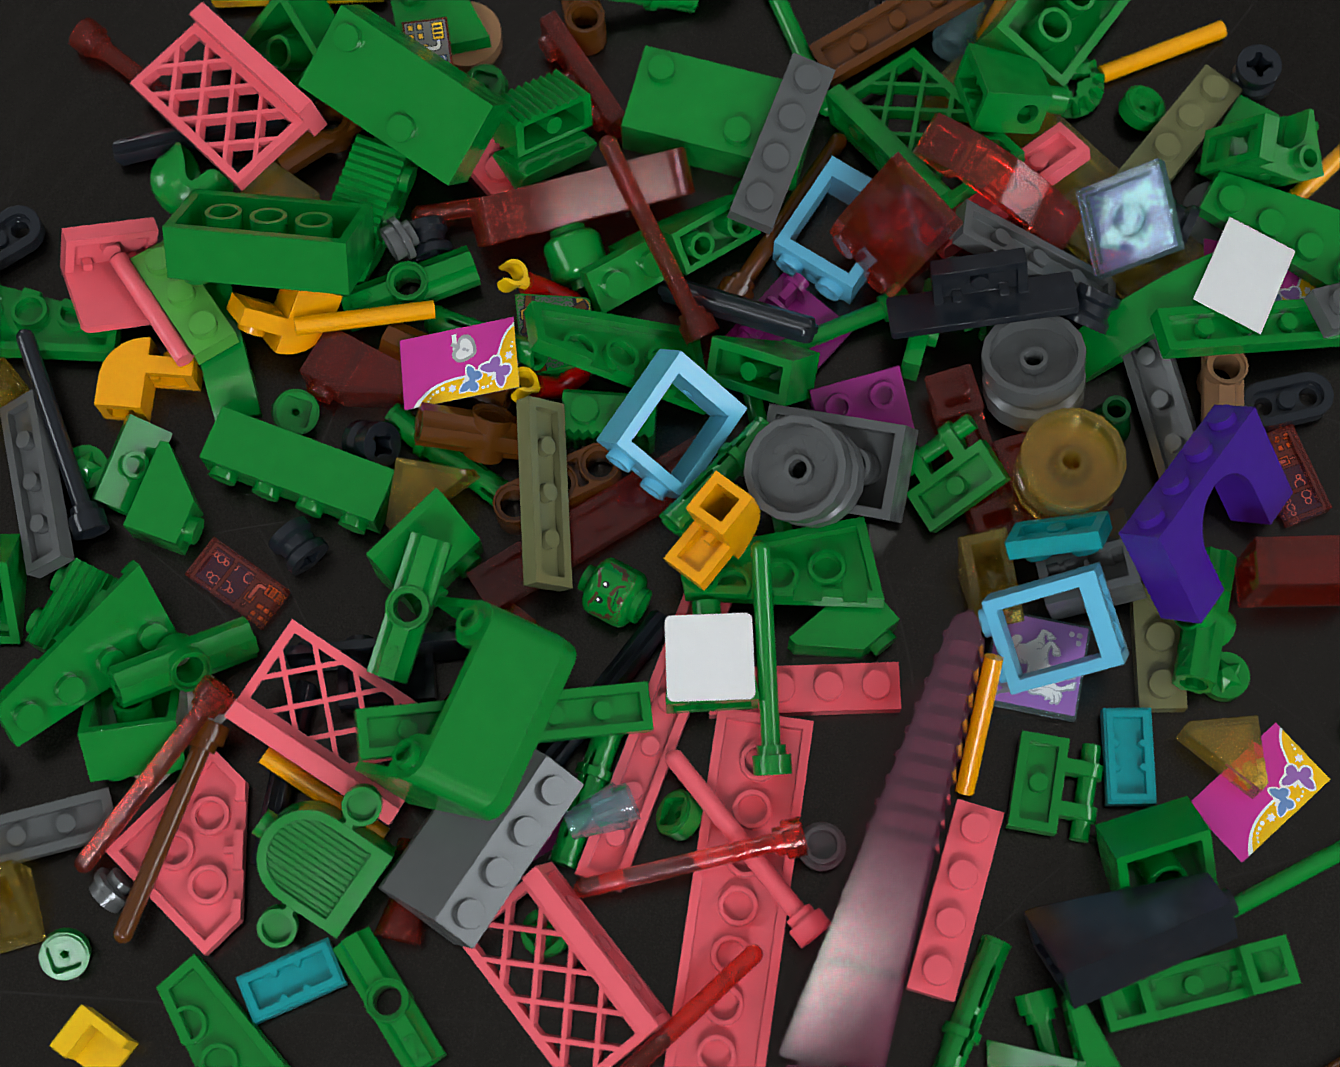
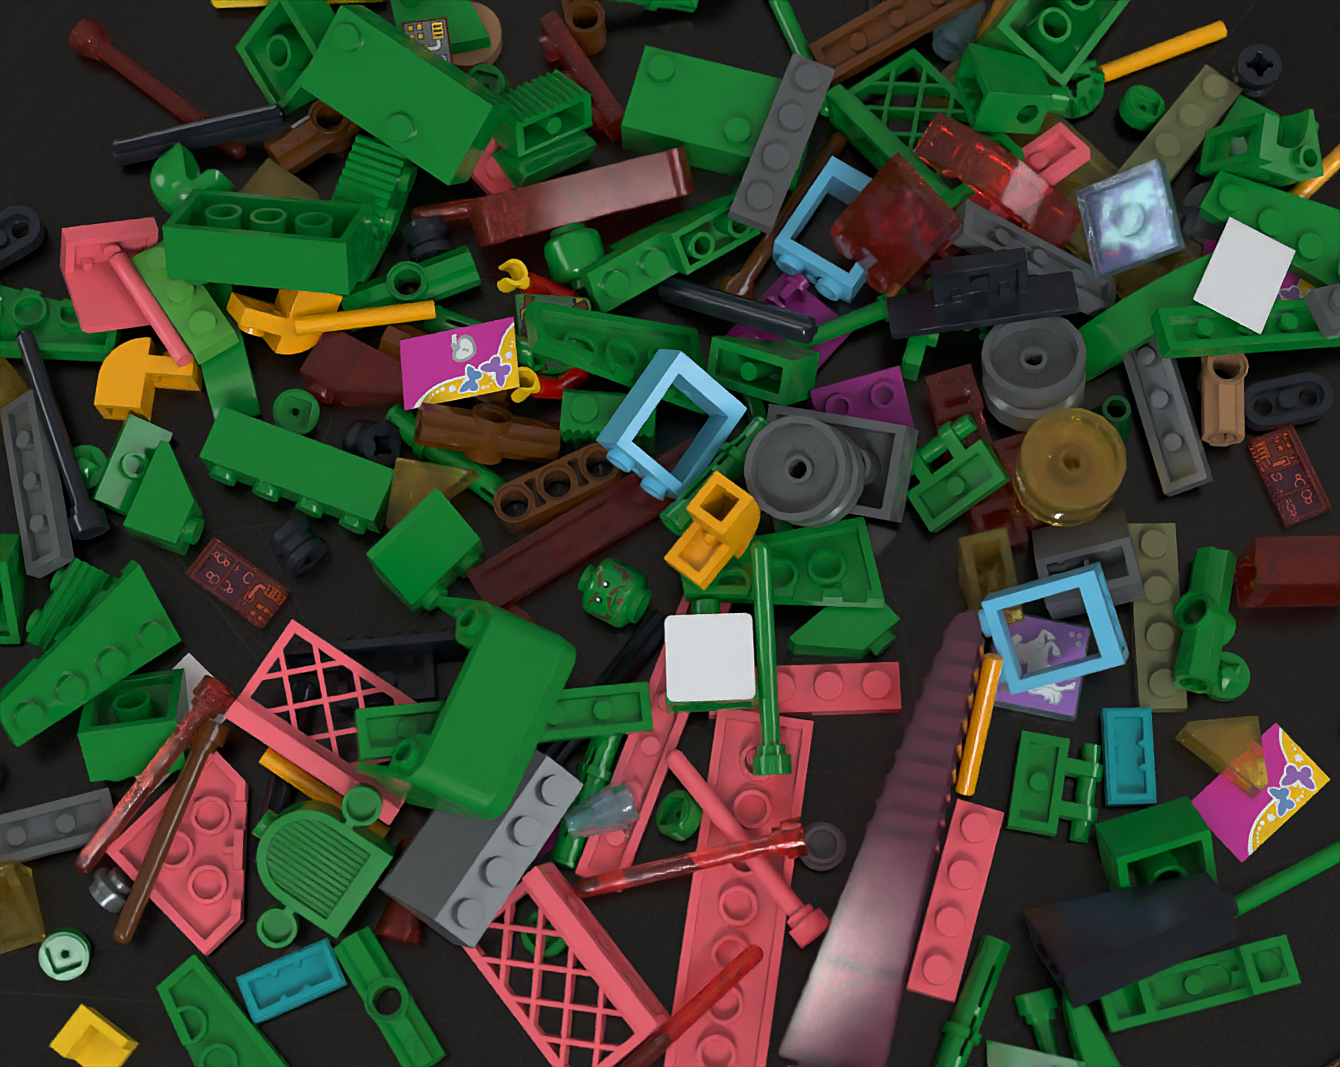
green piece [107,616,259,709] -> none
coral fence [130,2,328,191] -> none
green piece [367,531,452,684] -> none
dark grey plate [379,216,420,261] -> none
olive plate [516,396,572,592] -> none
clear red piece [599,135,719,345] -> none
teal plate [1004,511,1112,562] -> none
black wheel [1063,281,1122,335] -> none
dark purple arch [1119,404,1293,624] -> none

